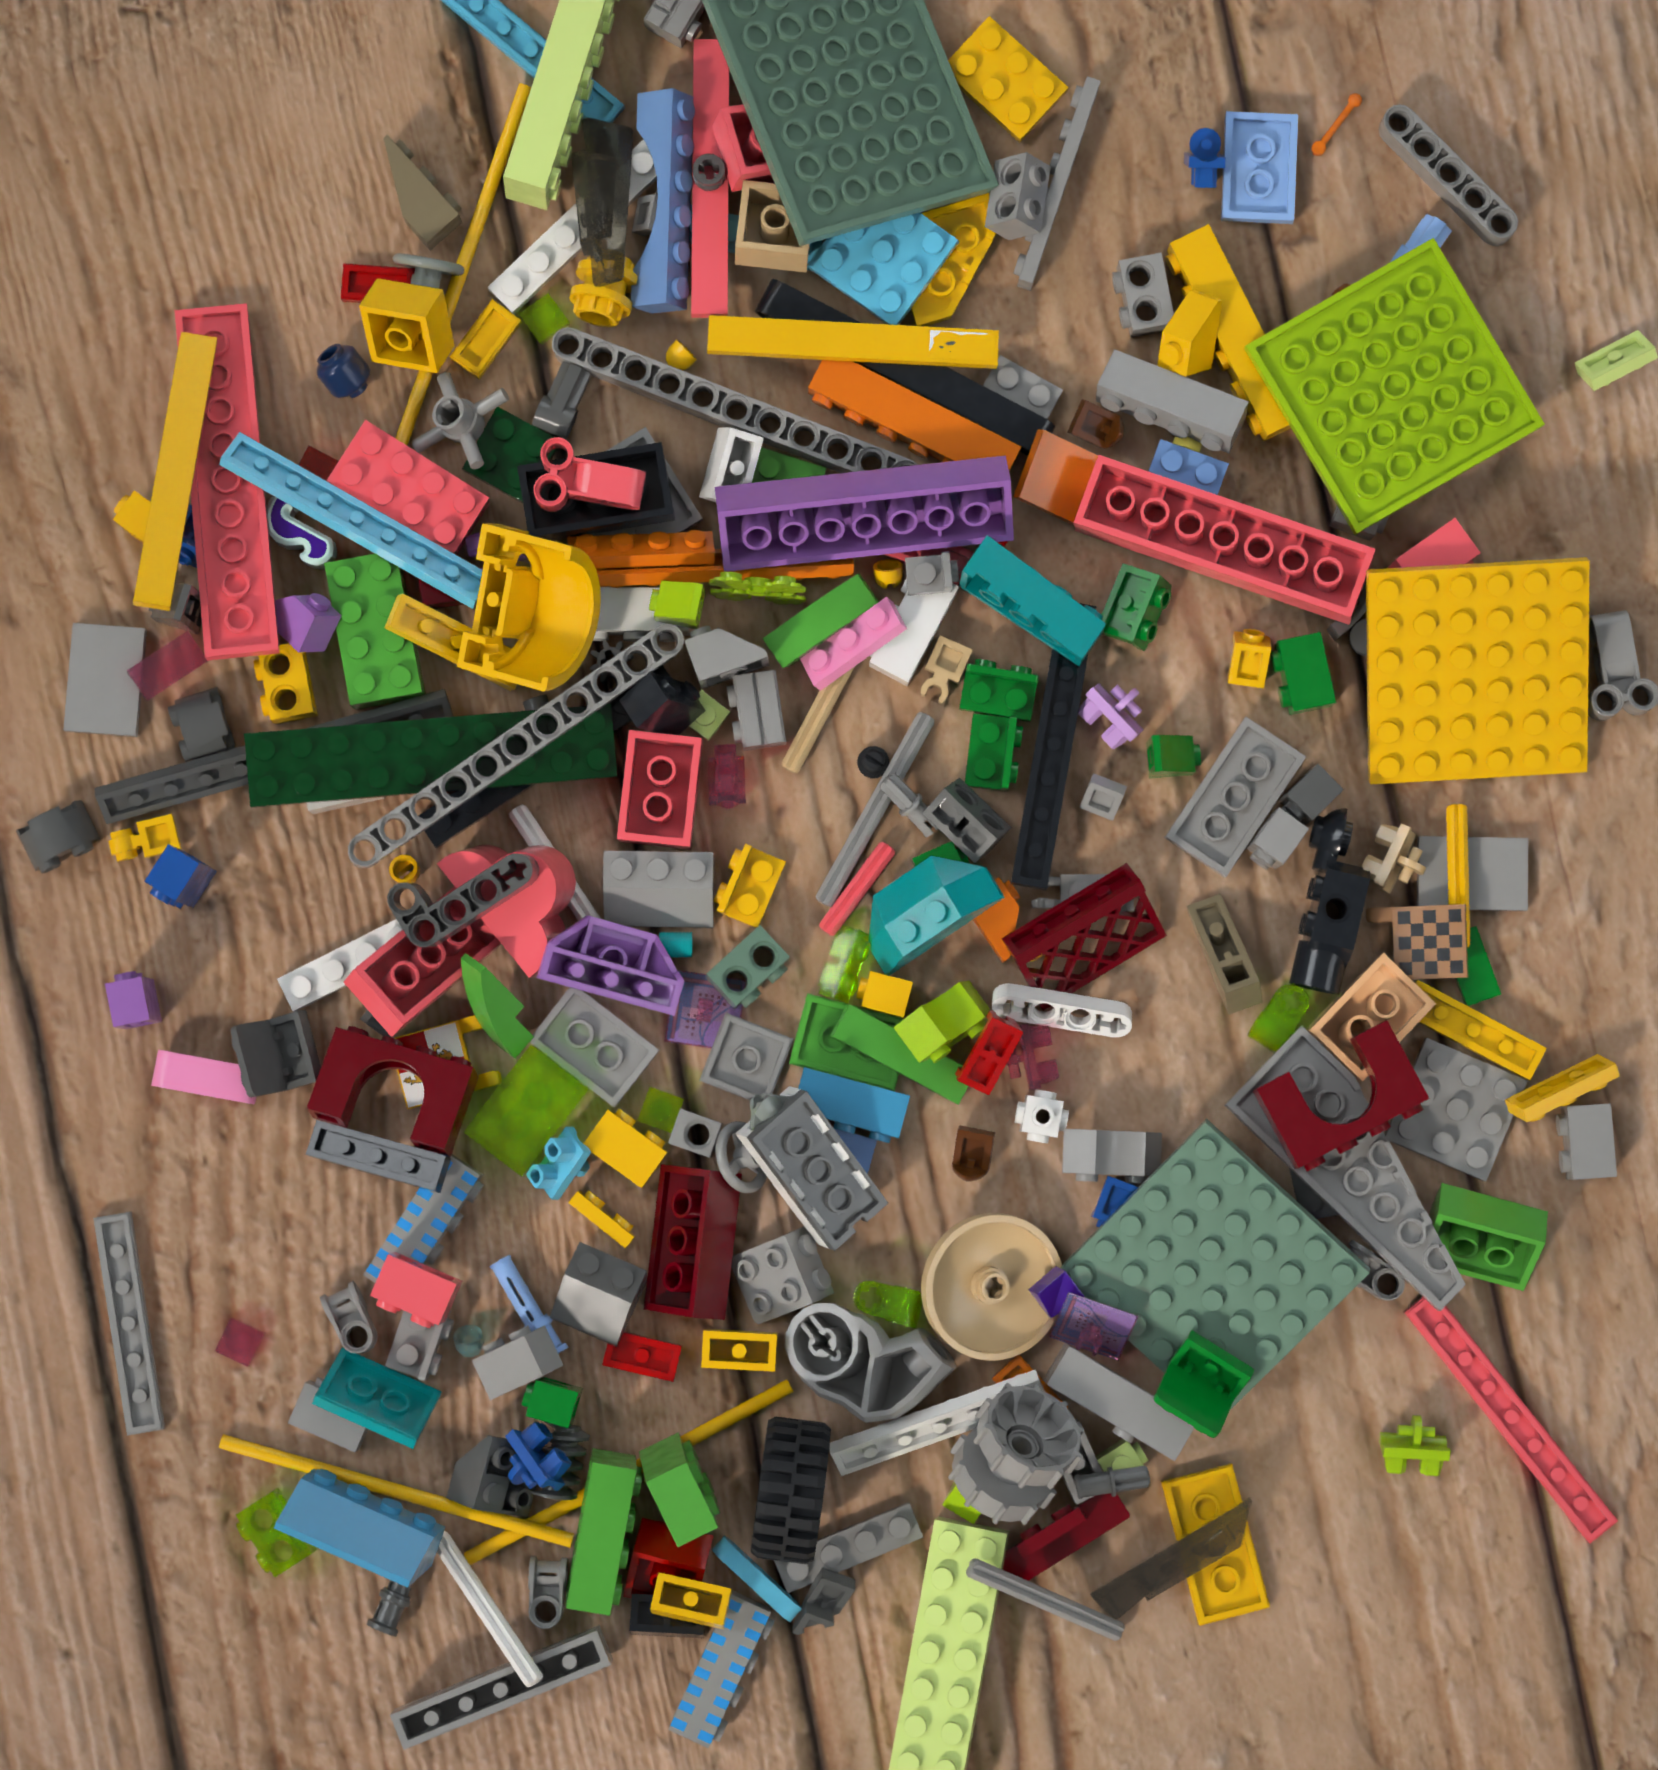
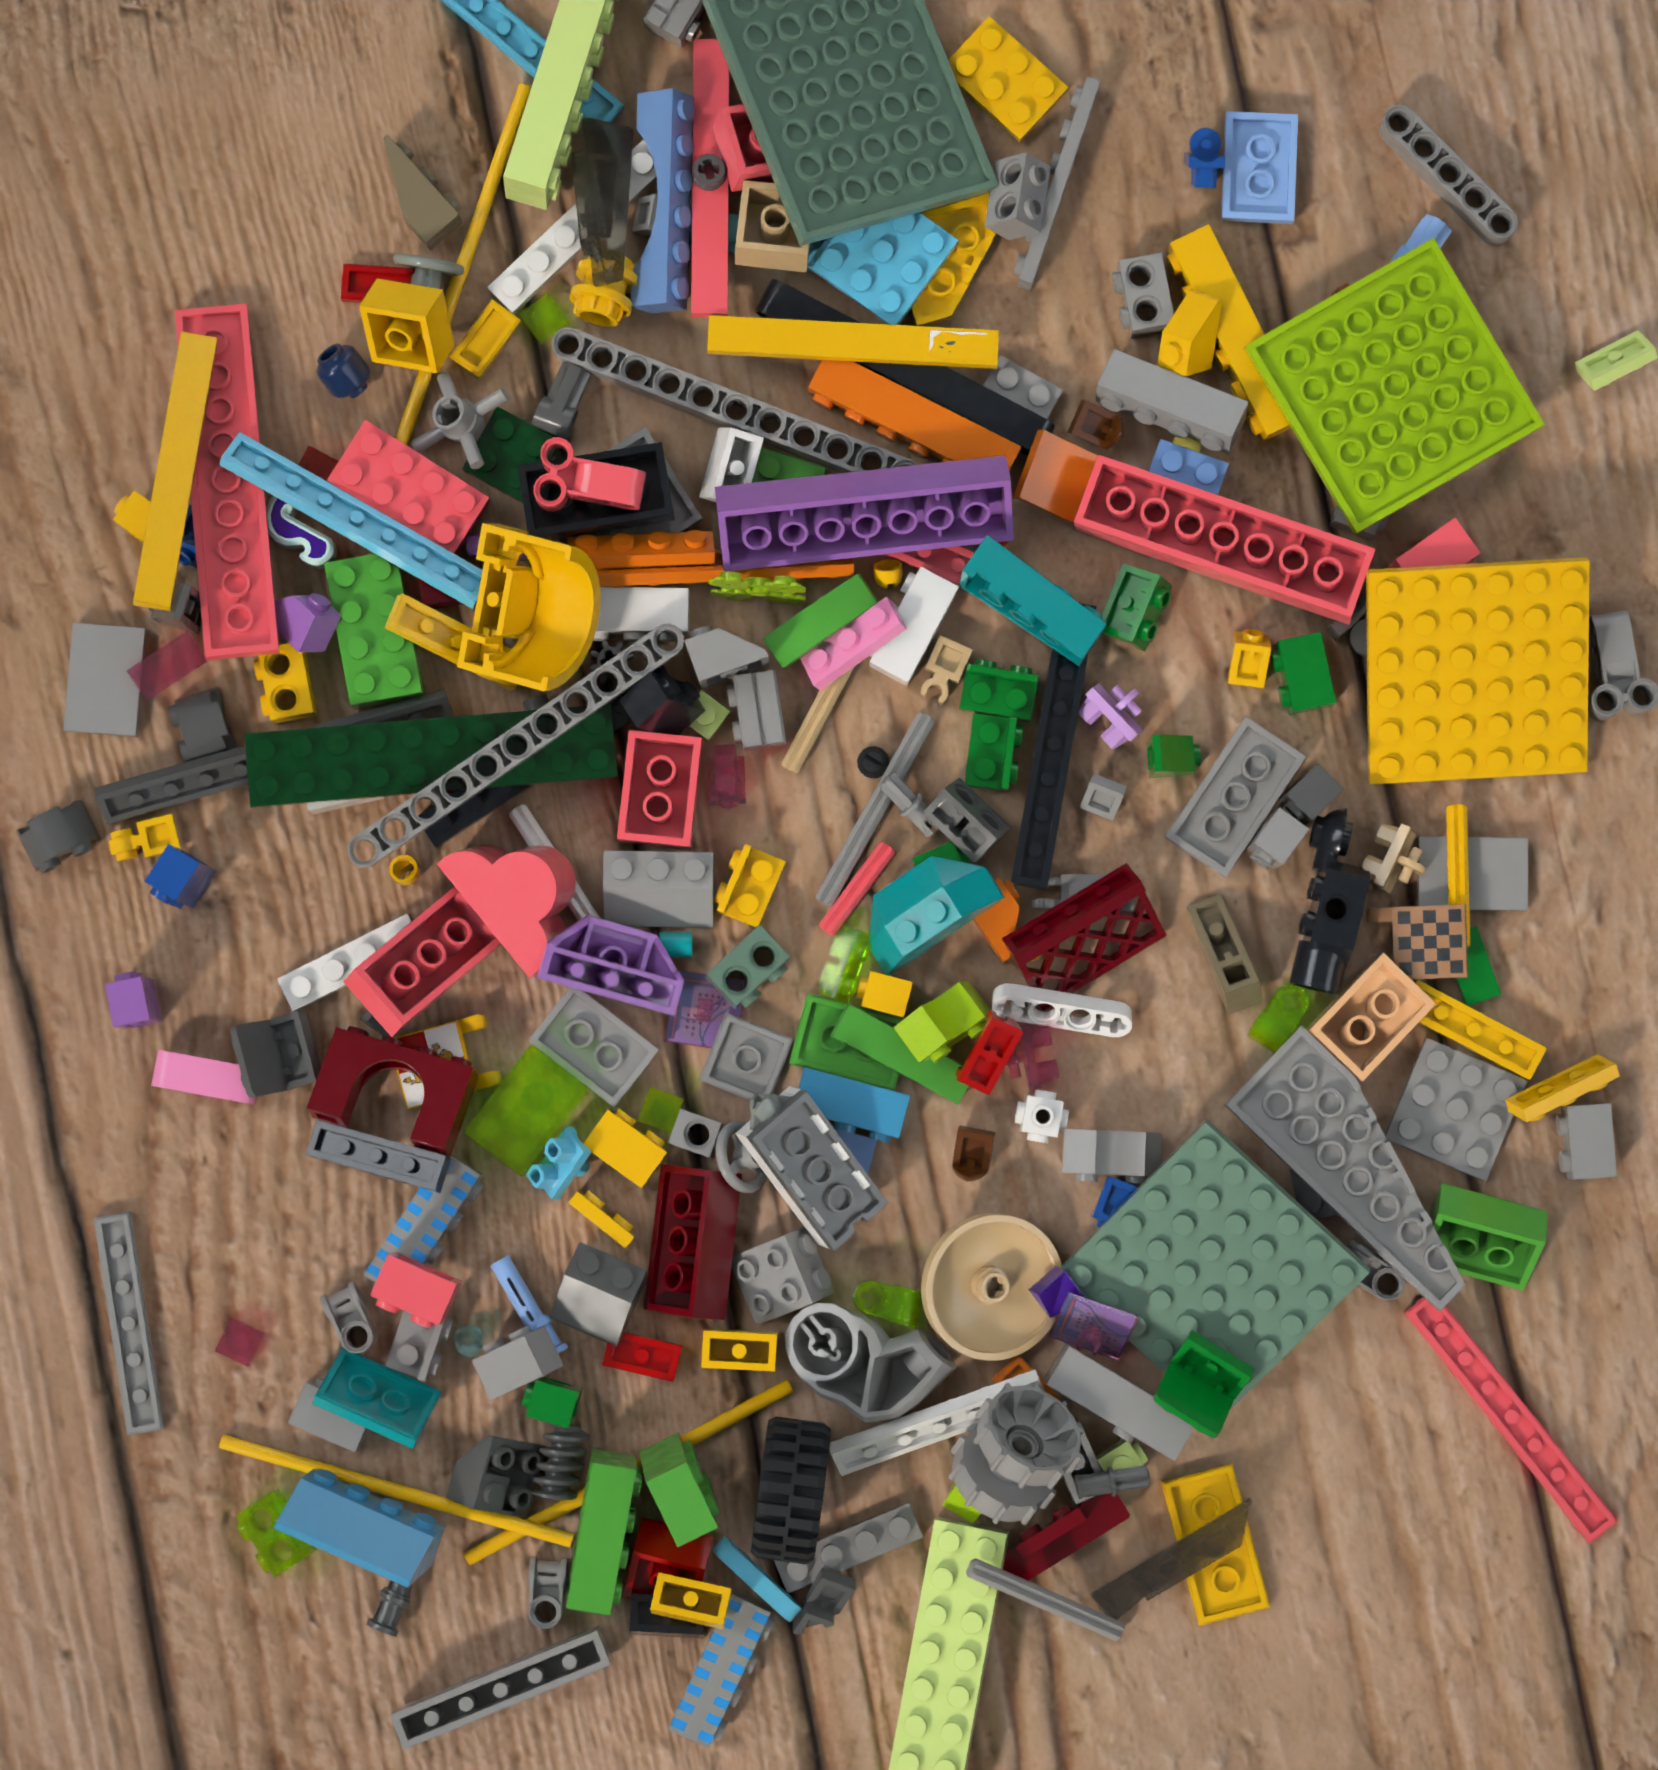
dark grey beam [387,854,539,947] -> none
white axle [437,1531,543,1687] -> none
bright green slope [461,953,534,1058] -> none
blue hips [505,1422,572,1491] -> none
lime slope [649,581,706,629] -> none
yellow hinge [666,339,697,371] -> none
light grey bracket [905,551,959,596] -> none
dark red arch [1253,1020,1430,1172] -> none
orange hinge [1311,93,1362,156] -> none
lime hips [1379,1415,1451,1476] -> none

